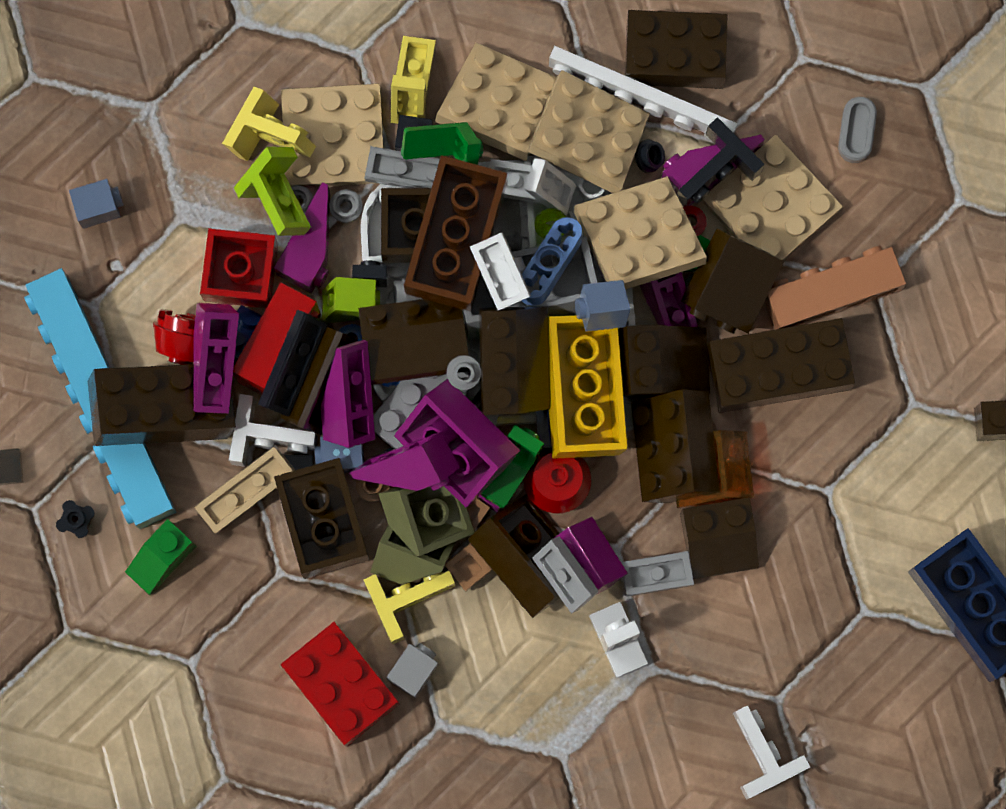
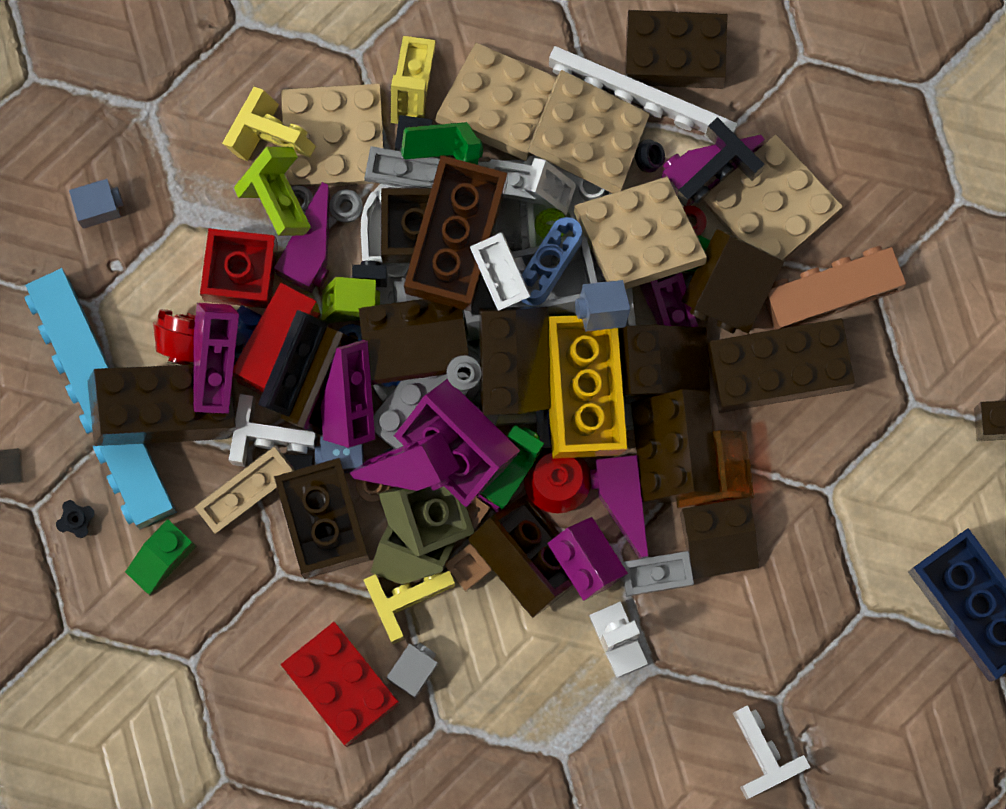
light grey plate [532,536,599,614] -> none
light grey tile [838,97,877,163] -> none
none -> magenta slope [590,455,648,559]

